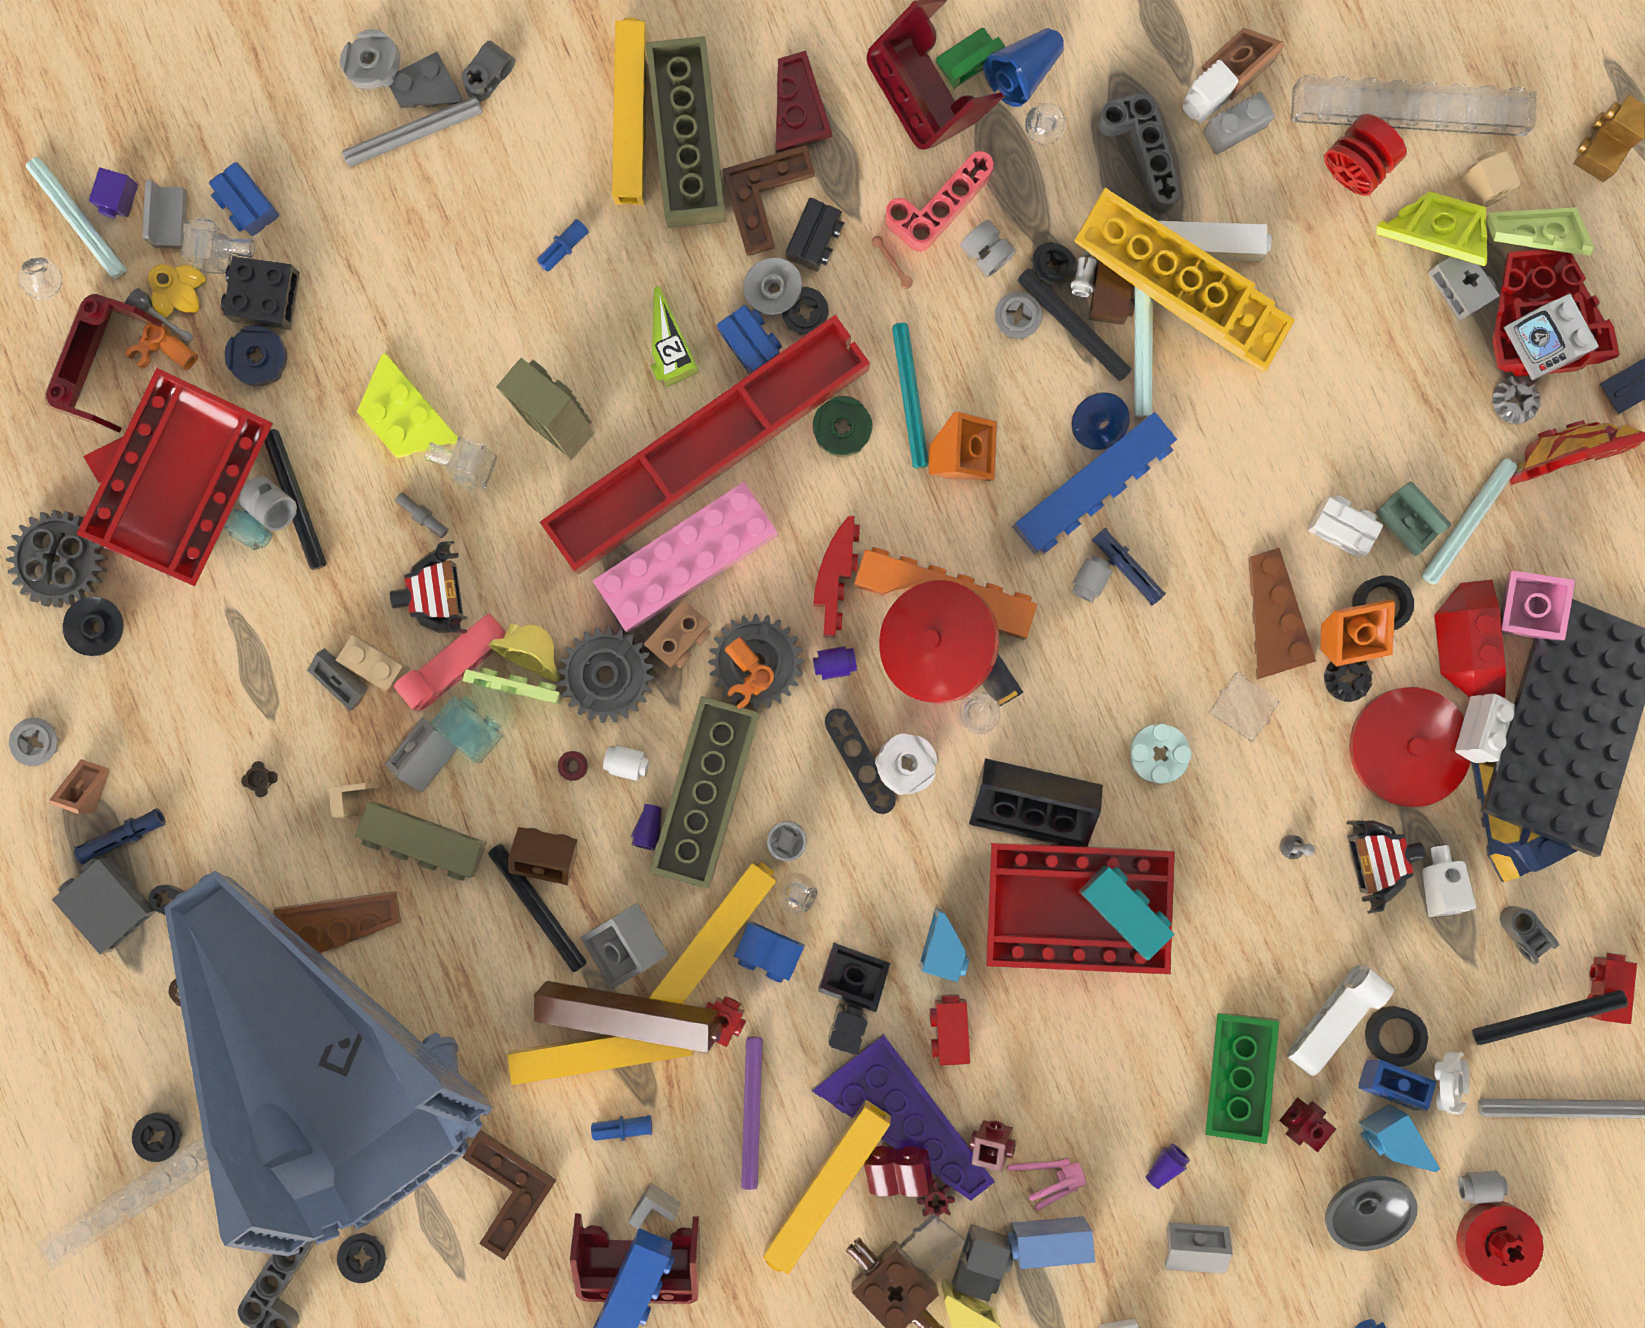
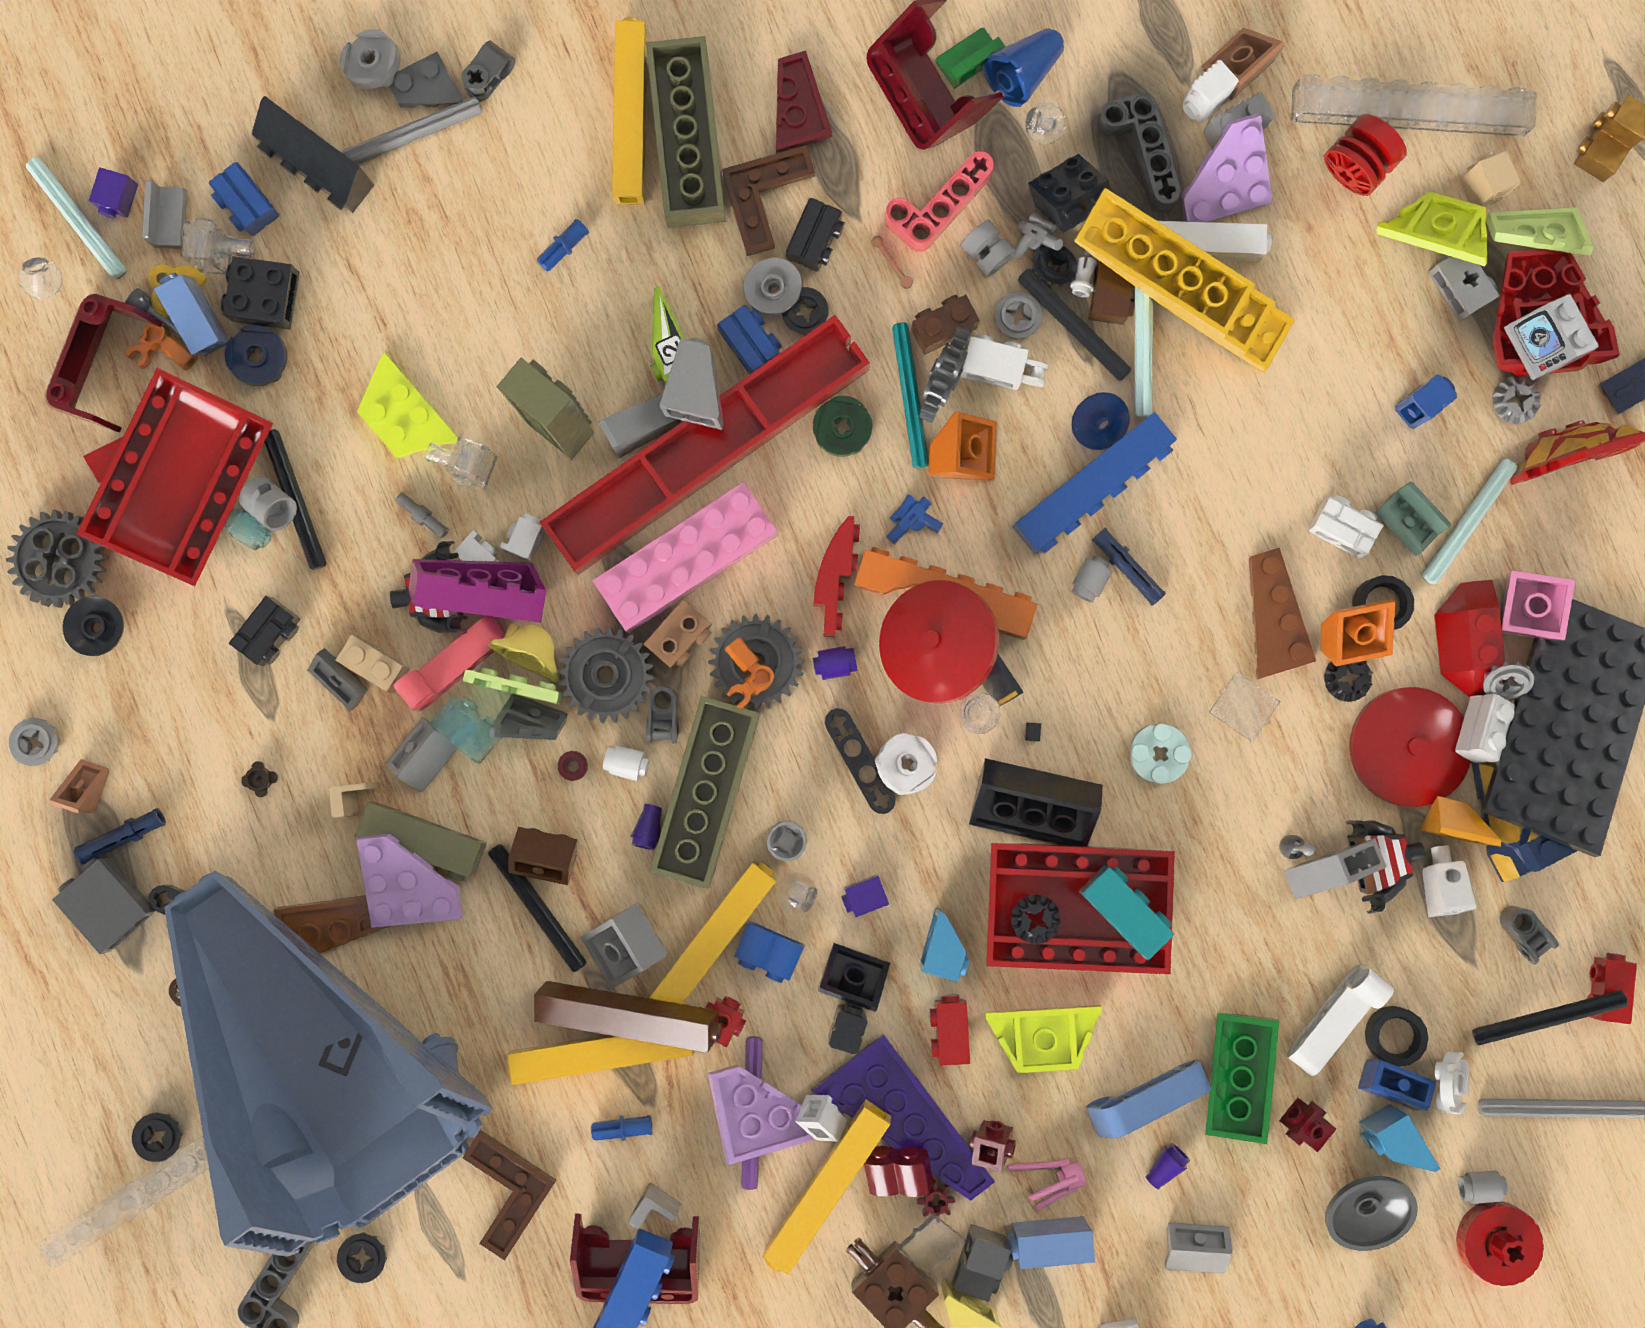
none -> medium blue brick [154,273,229,356]
none -> black brick [229,596,300,666]
none -> black slope [252,96,374,213]
none -> lavender plate [357,833,463,927]
none -> magenta wedge [408,559,546,623]
none -> white brick [453,530,501,562]
none -> dark grey wing [490,693,568,740]
none -> white brick [500,513,545,562]
none -> light grey slope [598,394,681,458]
none -> dark grey piece [646,686,679,744]
none -> light grey slope [659,338,724,430]
none -> lavender plate [708,1065,814,1165]
none -> white brick [795,1095,847,1142]
none -> dark purple brick [841,874,889,918]
none -> blue piece [886,494,944,545]
none -> reddish brown brick [911,294,980,355]
none -> dark grey gear [919,326,972,423]
none -> white brick [961,334,1048,391]
none -> neon yellow wing [984,1005,1102,1073]
none -> black gear [1011,894,1061,944]
none -> light grey piece [1014,212,1063,259]
none -> black piece [1025,722,1041,741]
none -> black brick [1028,153,1111,233]
none -> medium blue beam [1086,1060,1211,1138]
none -> lavender plate [1180,113,1273,222]
none -> light grey slope [1284,838,1387,899]
none -> blue brick [1395,375,1457,429]
none -> light orange slope [1420,796,1502,846]
none -> light grey gear [1482,661,1534,700]

